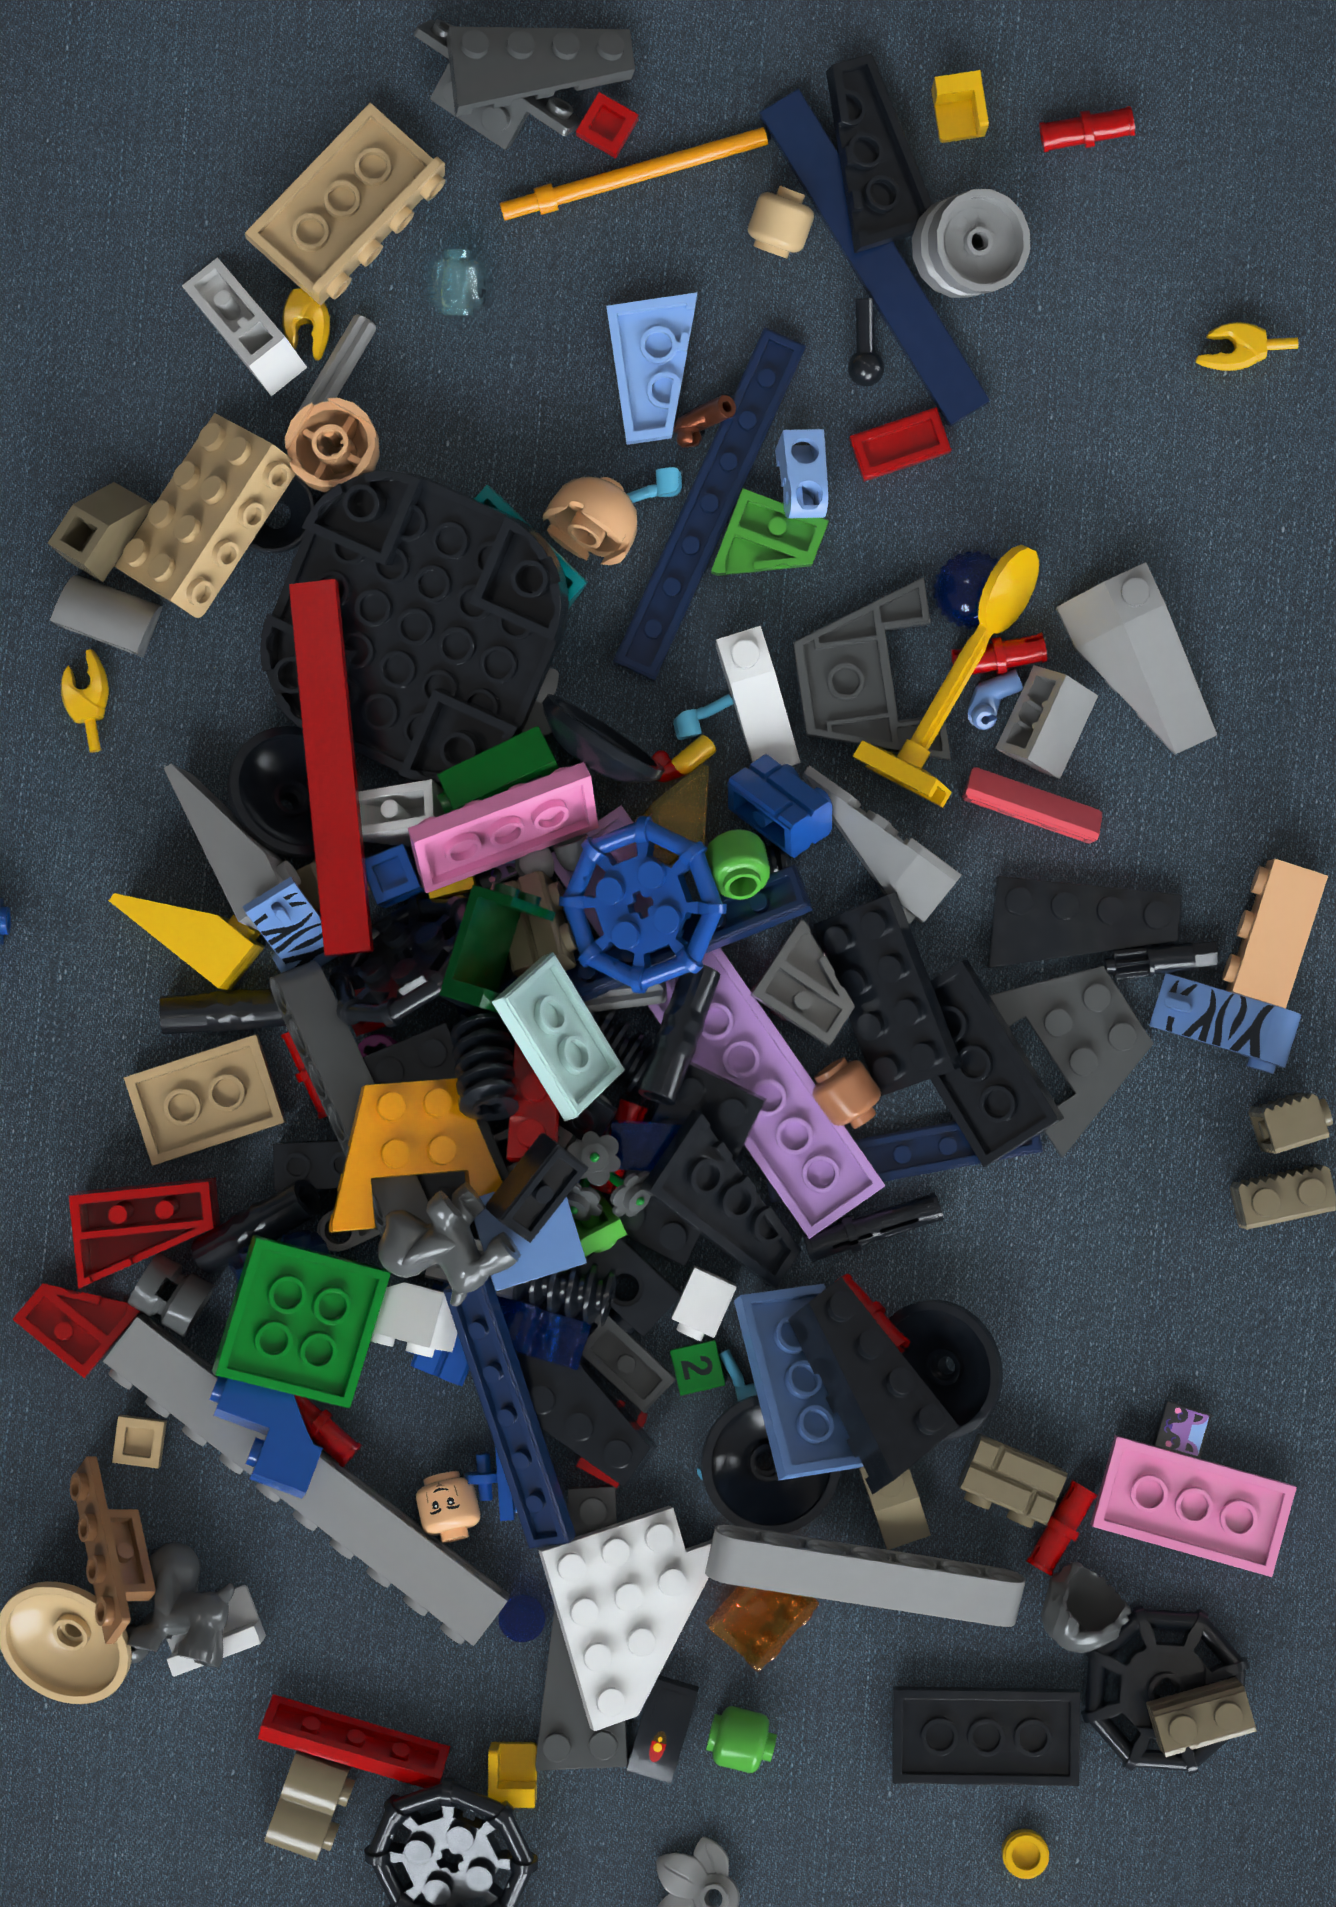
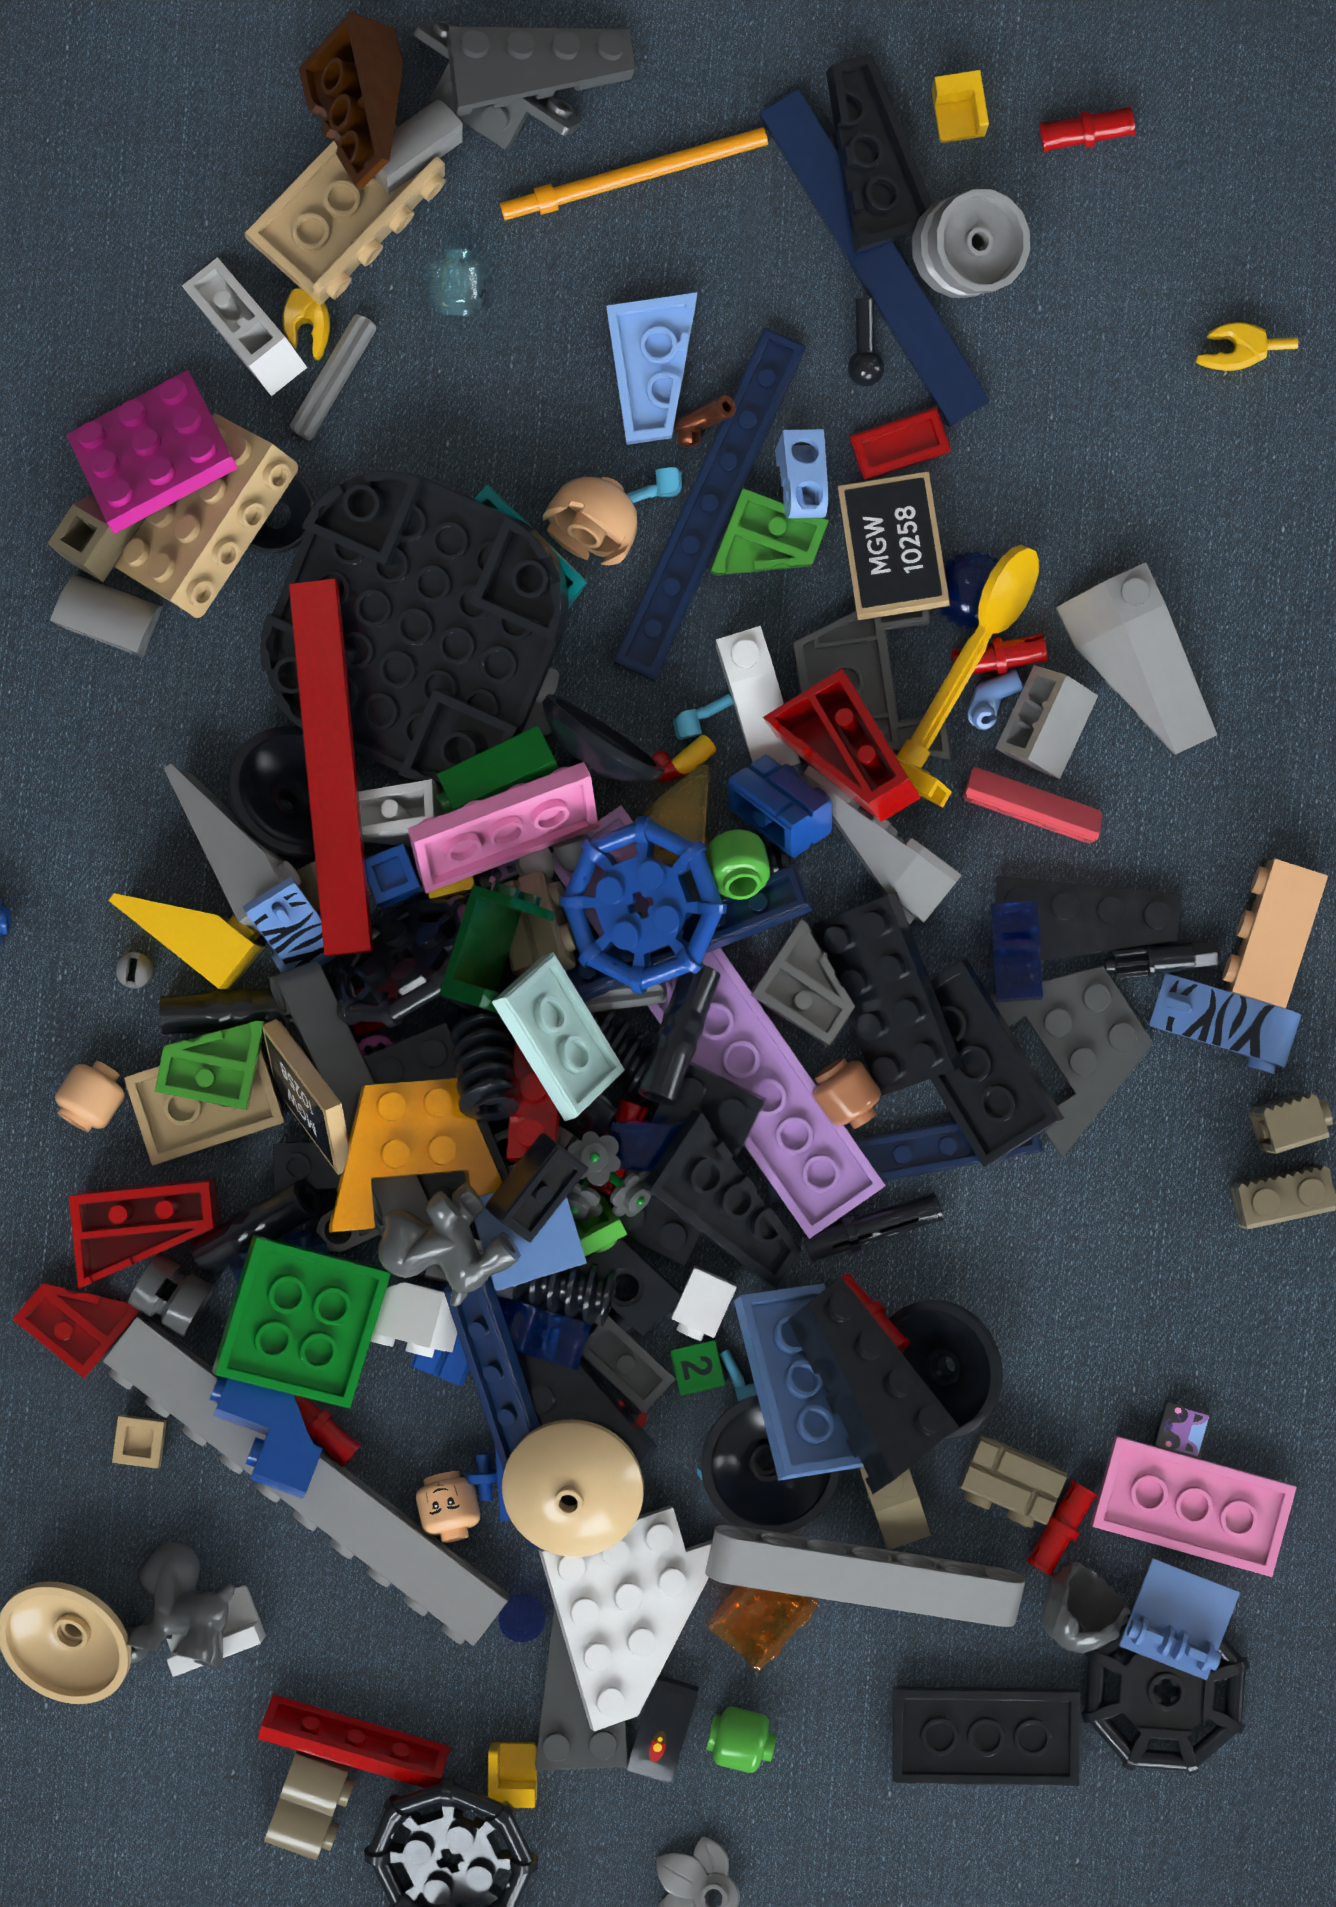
yellow hand [61,649,109,753] -> none
medium nougat bracket [70,1456,156,1644] -> none
light nougat cylinder [285,397,380,493] -> none
red plate [576,92,639,159] -> none
tan head [748,186,814,258] -> none
yellow tile [1001,1829,1049,1879] -> none
dark tan brick [1146,1677,1257,1757] -> none
none -> light nougat head [55,1061,125,1132]
none -> dark pink plate [66,370,238,534]
none -> light grey hinge [115,952,154,989]
none -> bright green wing [154,1021,266,1110]
none -> tile [262,1019,349,1175]
none -> reddish brown wedge [299,12,403,188]
none -> light grey brick [375,99,463,194]
none -> tan dish [502,1419,644,1557]
none -> red wedge [762,668,921,822]
none -> black tile [838,471,950,620]
none -> clear blue slope [990,902,1043,1002]
none -> medium blue hinge [1119,1558,1240,1680]

